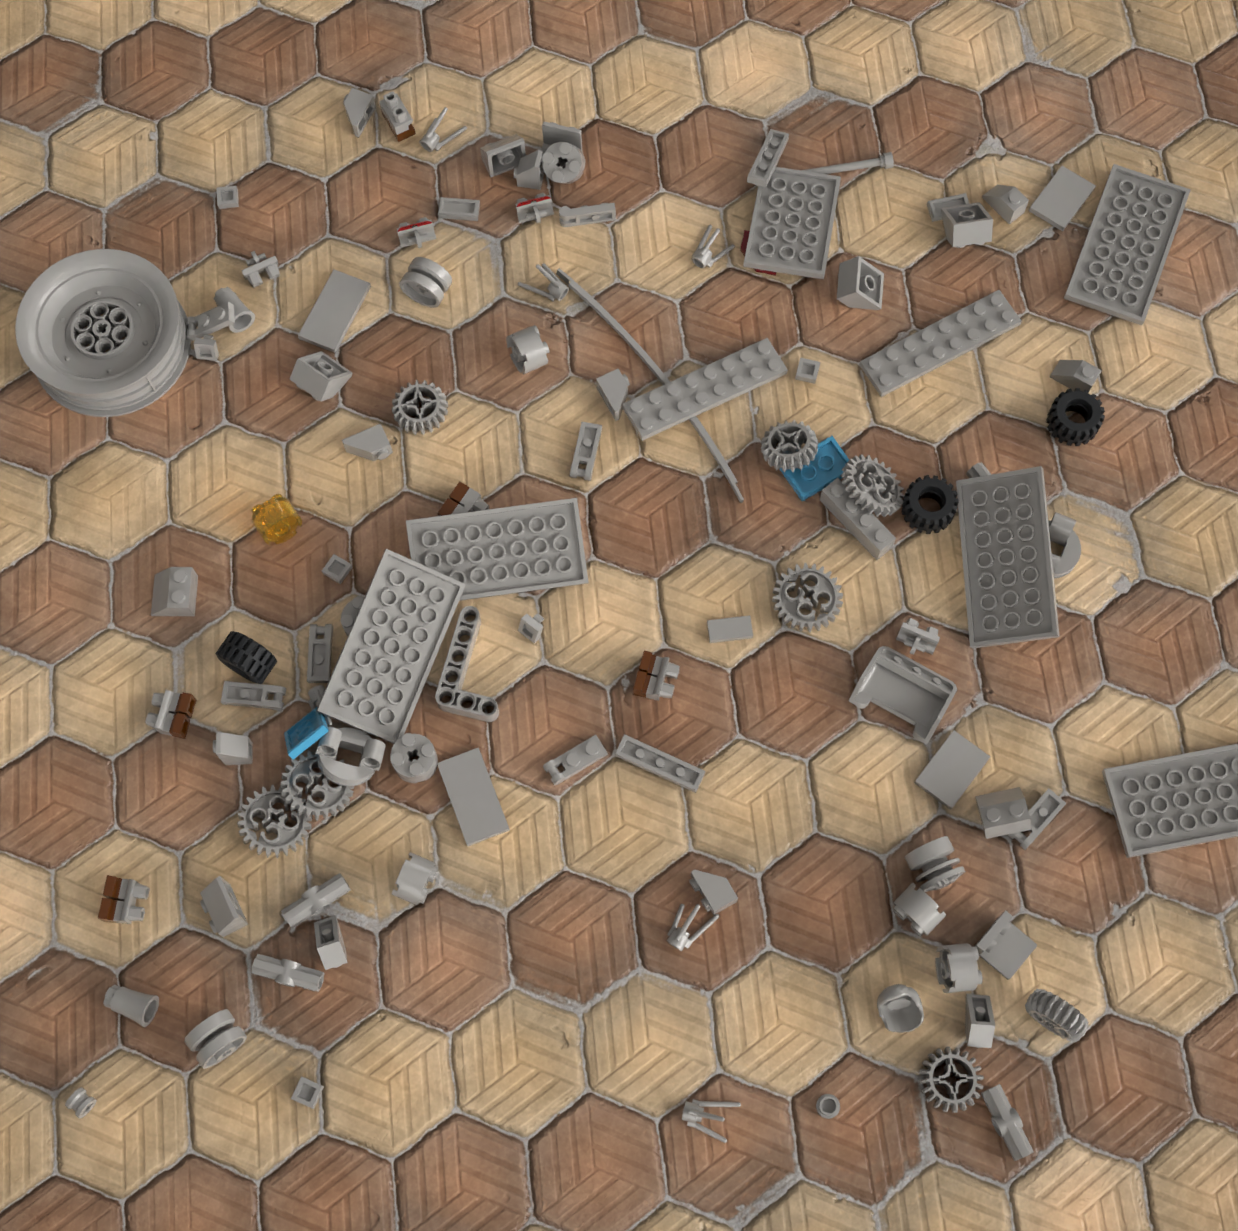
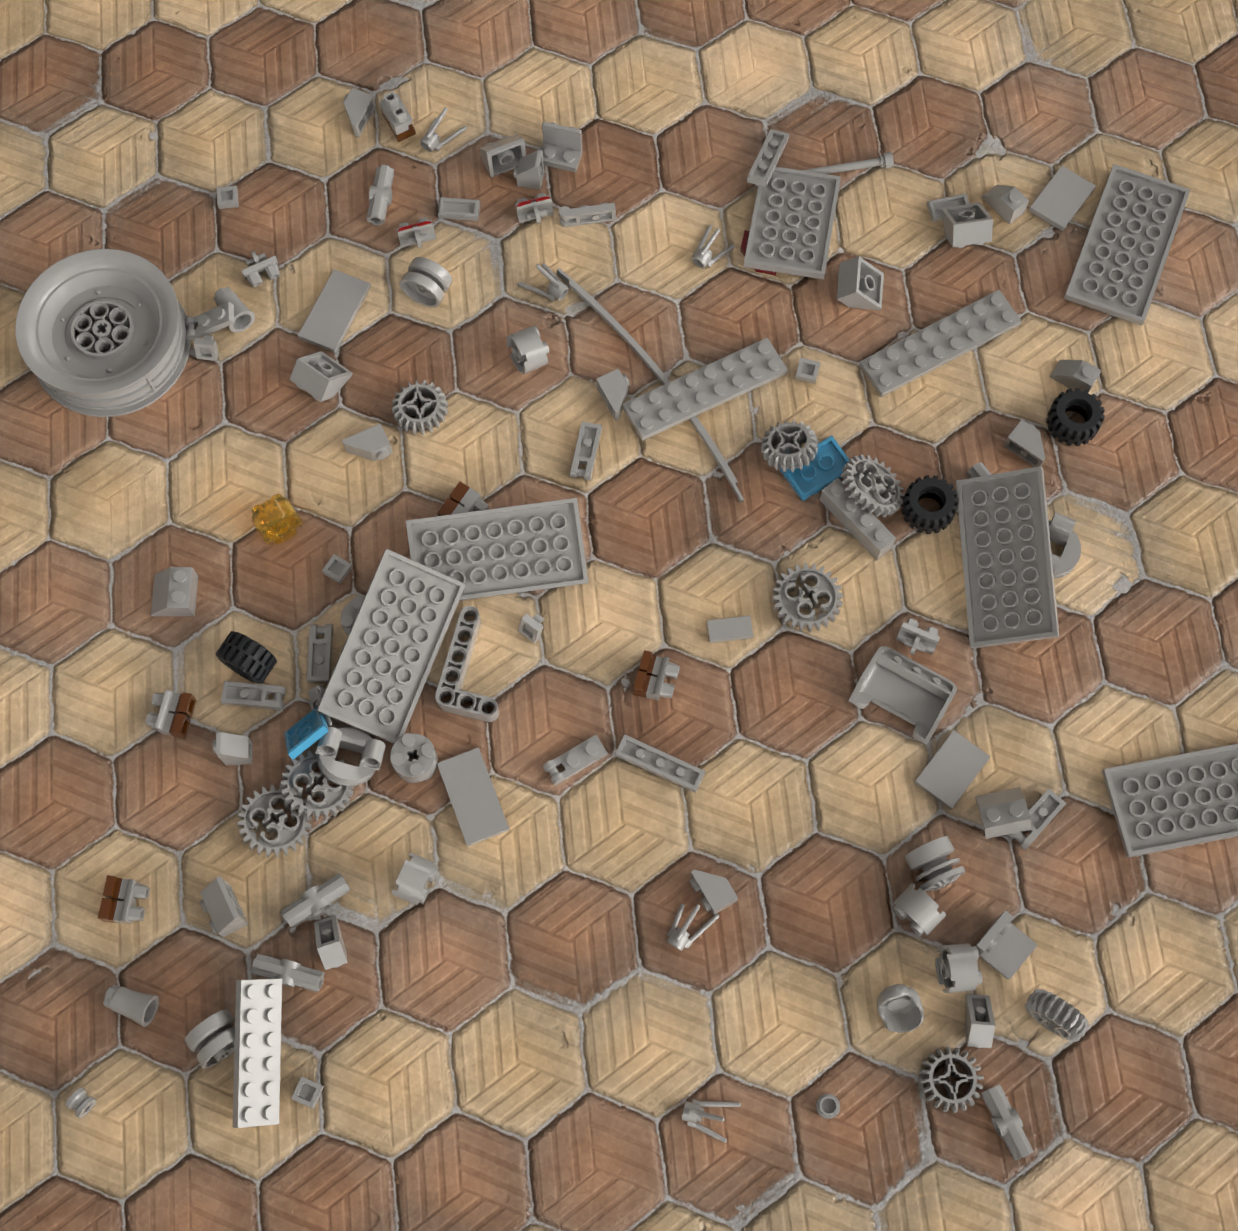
light grey brick [542,142,585,184] -> none
none -> plate [233,979,282,1128]
none -> light grey piece [367,165,394,226]
none -> light grey slope [1004,419,1045,467]

